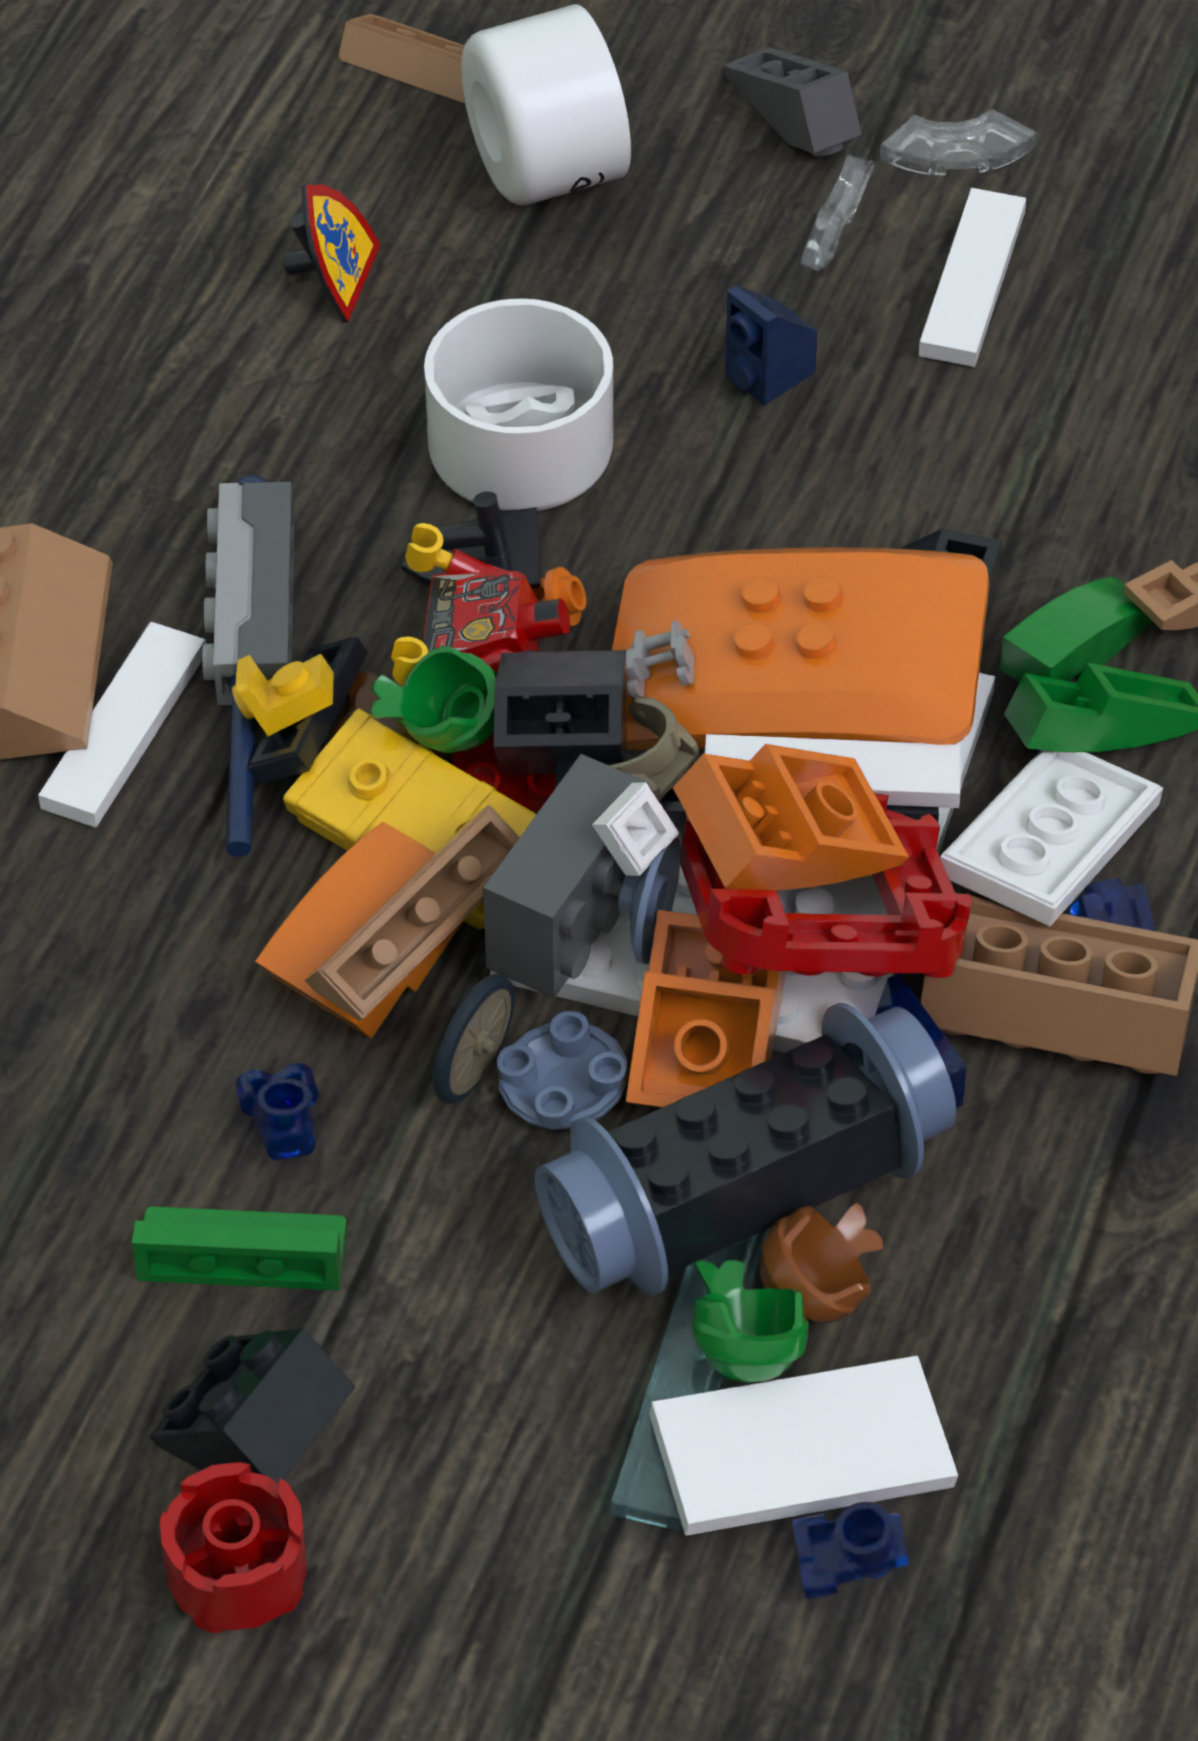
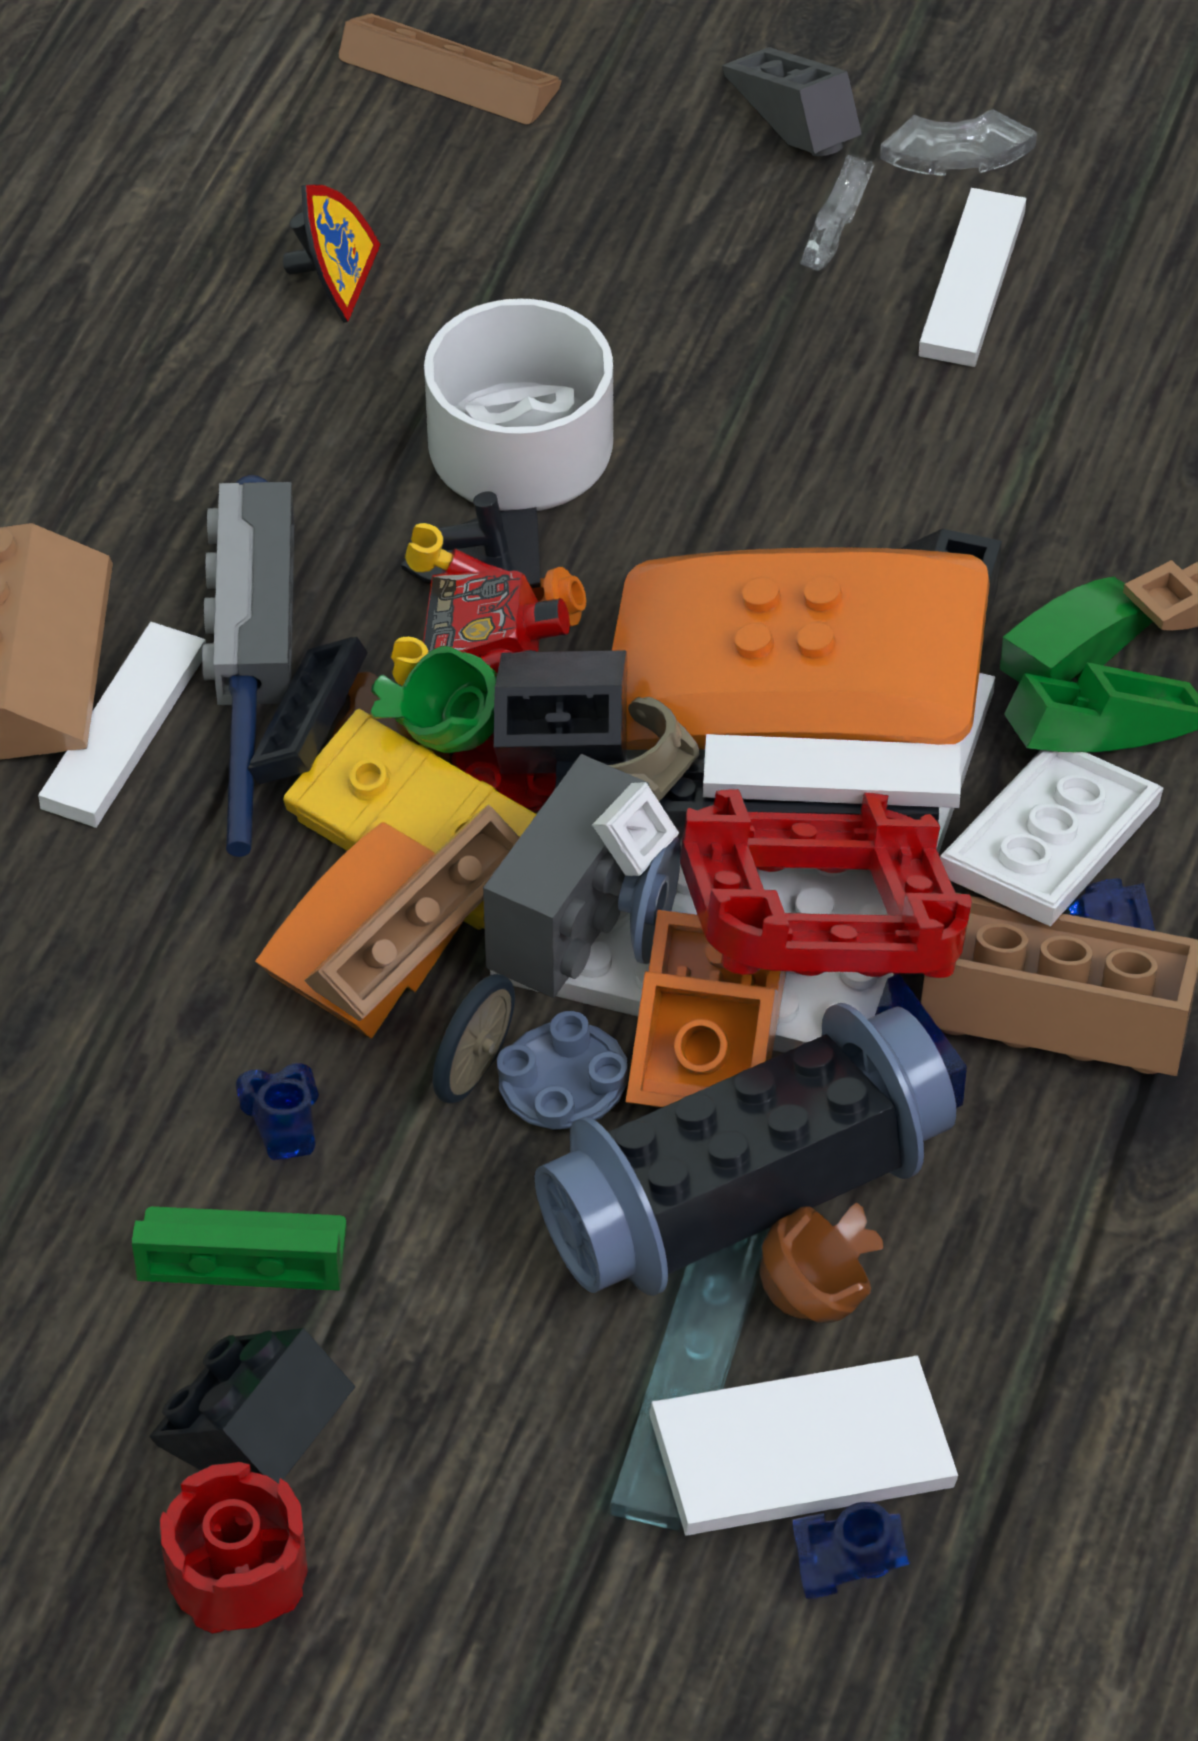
yellow bracket [232,654,334,736] -> none
white piece [461,4,631,205] -> none
light grey piece [625,620,695,699] -> none
orange slope [673,744,909,890] -> none
green hat [692,1260,809,1383] -> none
dark blue slope [725,286,817,405] -> none

